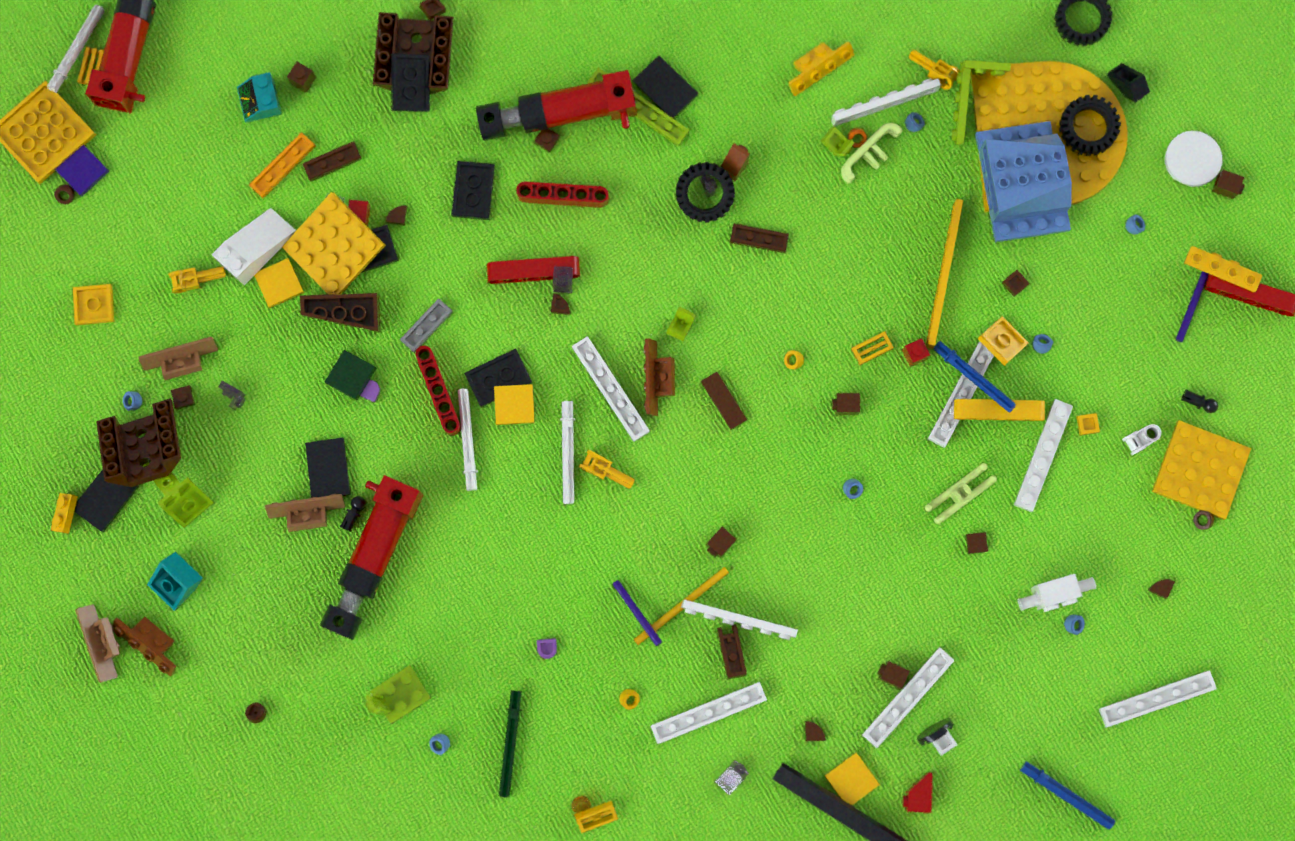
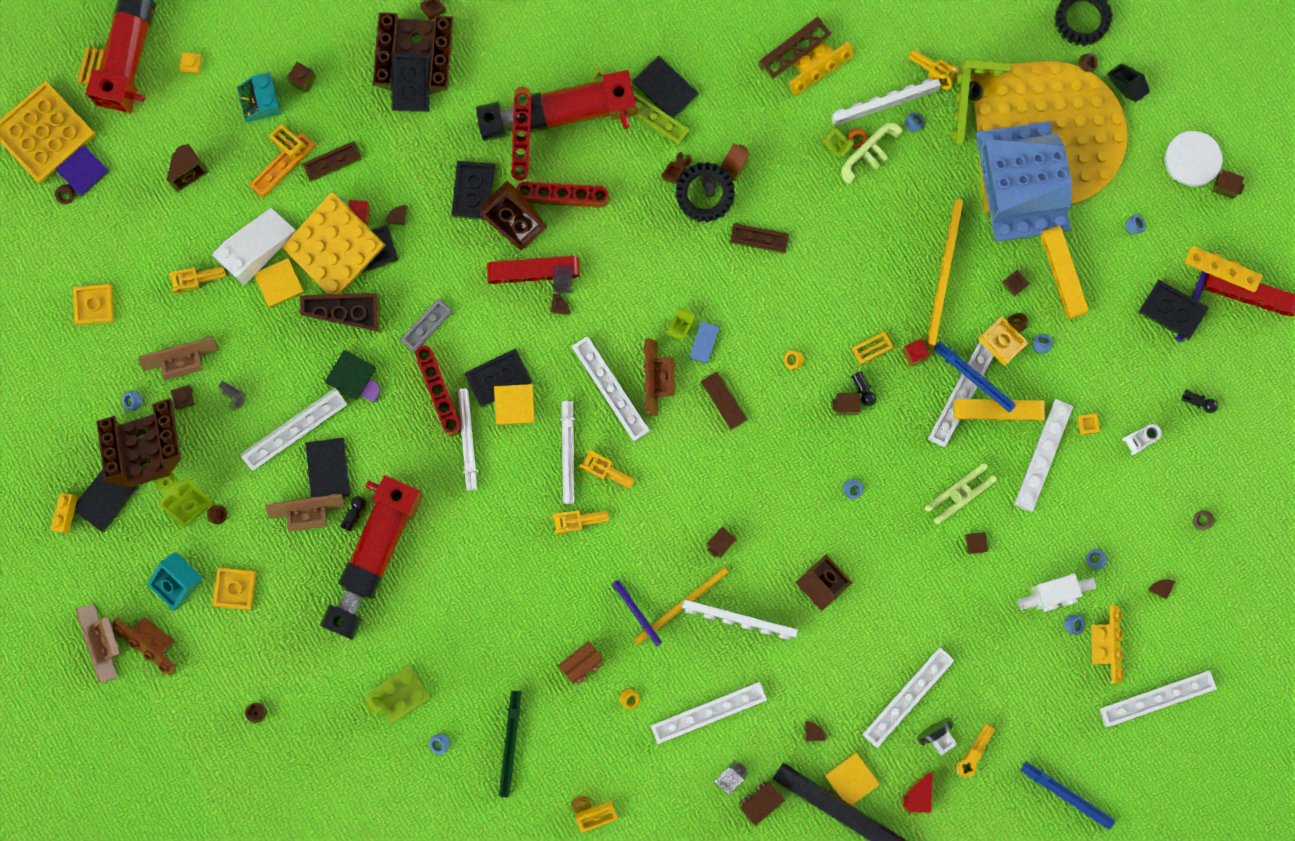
white axle [47,4,104,93] -> none
reddish brown plate [534,129,560,152] -> none
medium lavender tile [537,638,557,659] -> none
reddish brown hinge [717,625,747,679] -> none
reddish brown brick [877,661,910,690] -> none
black tyre [1059,95,1121,156] -> none
yellow plate [1152,420,1251,520] -> none
none -> reddish brown slope [167,143,208,193]
none -> yellow plate [179,52,202,74]
none -> reddish brown tile [207,505,227,525]
none -> yellow tile [212,567,257,610]
none -> white plate [240,388,347,471]
none -> yellow tile [268,124,306,159]
none -> reddish brown slope [479,181,547,251]
none -> red beam [511,86,531,181]
none -> yellow connector [551,510,609,535]
none -> dark orange brick [558,641,603,685]
none -> reddish brown plate [661,152,692,184]
none -> medium blue tile [689,321,719,364]
none -> reddish brown brick [739,781,785,826]
none -> reddish brown fence [758,17,832,79]
none -> reddish brown slope [795,554,853,611]
none -> black pin [851,371,877,406]
none -> yellow connector [956,724,995,777]
none -> black tile [968,81,983,101]
none -> reddish brown piece [1008,313,1027,332]
none -> yellow beam [1040,225,1088,319]
none -> reddish brown tile [1079,53,1098,72]
none -> medium blue piece [1086,549,1107,569]
none -> yellow bracket [1091,605,1124,684]
none -> black tile [1138,280,1209,341]

